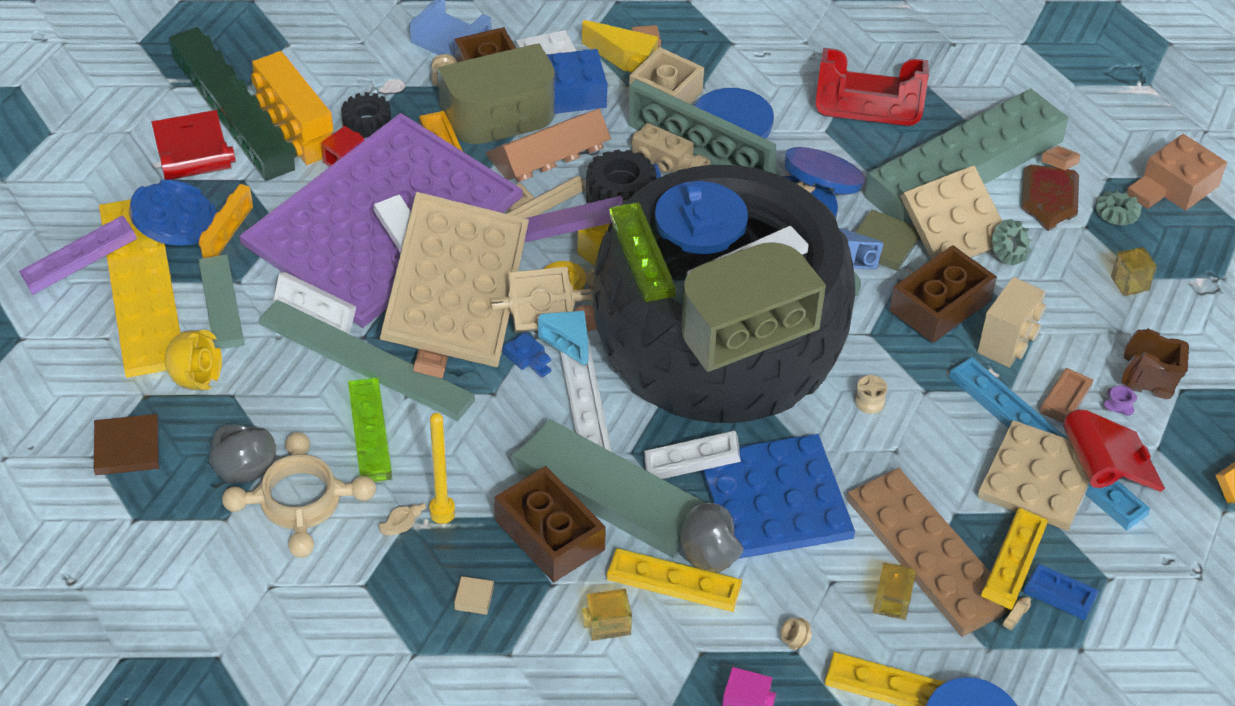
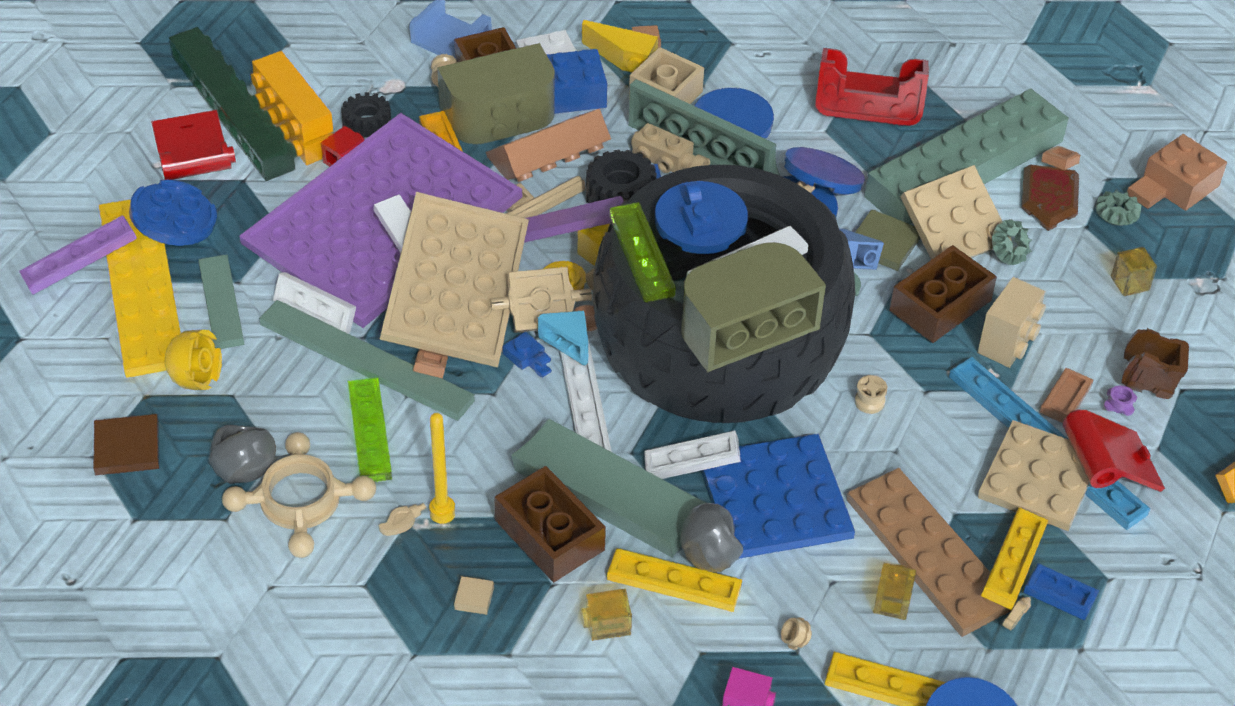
light orange plate [199,184,253,258] -> none

